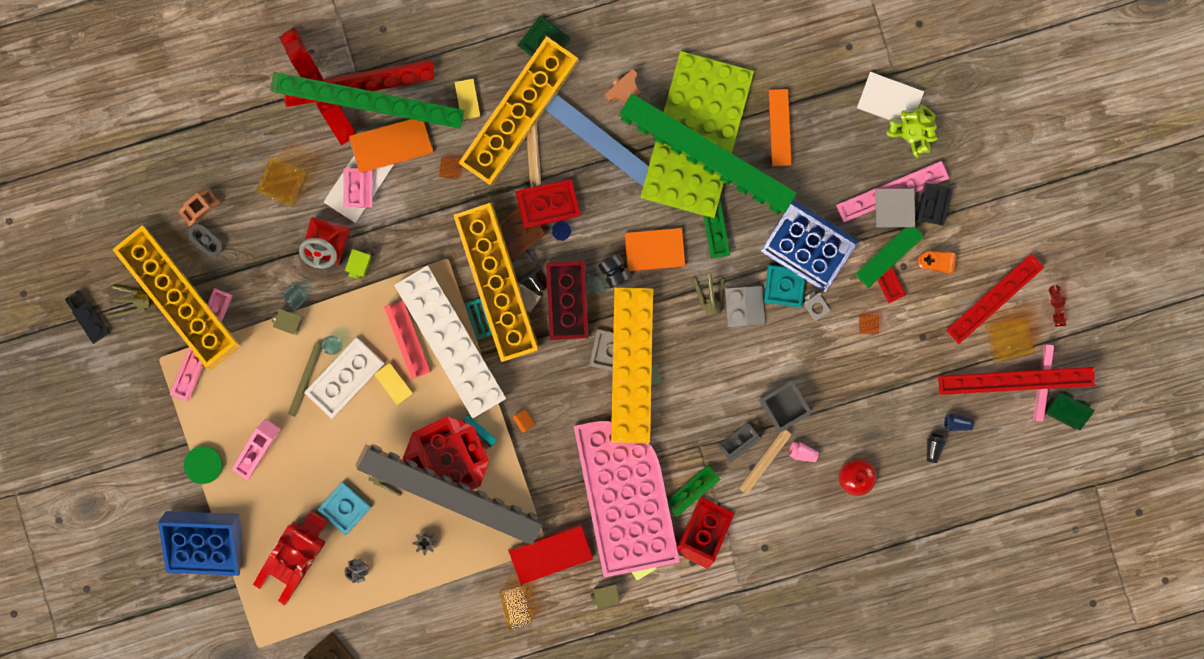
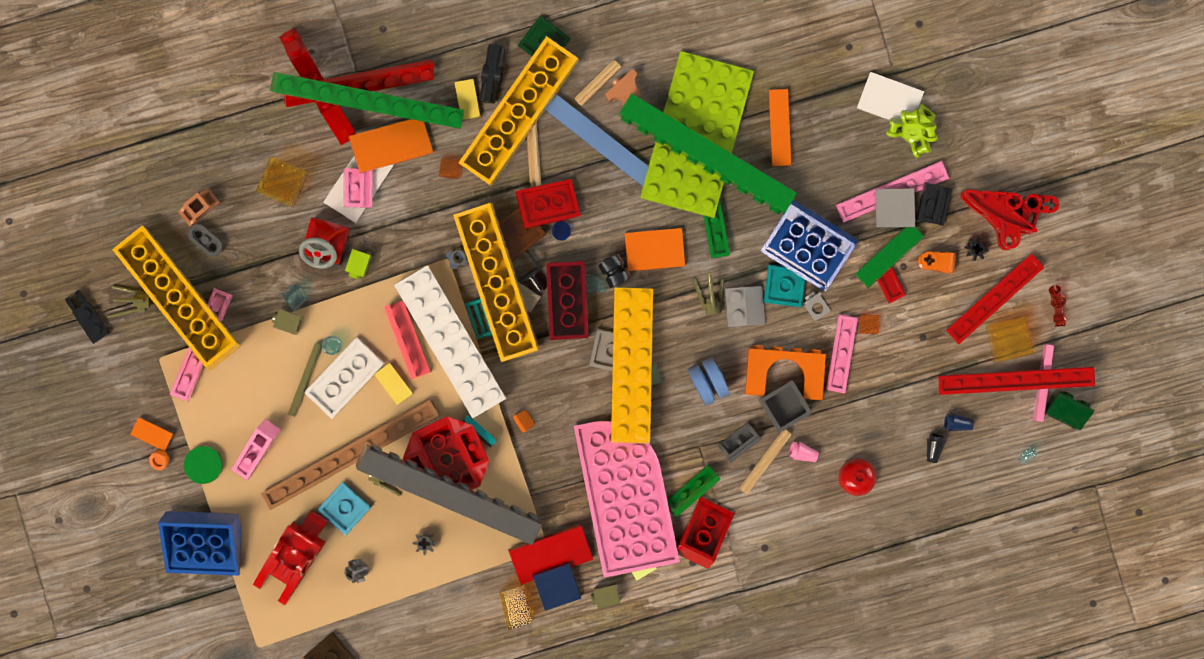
none -> orange tile [130,417,174,451]
none -> orange tile [149,450,170,470]
none -> medium nougat plate [261,400,439,510]
none -> sand blue plate [446,247,468,269]
none -> black piece [479,44,505,104]
none -> dark blue tile [532,562,581,611]
none -> tan axle [575,60,621,106]
none -> medium blue wheel [687,357,730,406]
none -> orange arch [745,345,826,400]
none -> bright pink tile [826,315,858,393]
none -> red piece [960,190,1060,251]
none -> black gear [964,237,989,261]
none -> clear light blue tile [1018,448,1038,465]

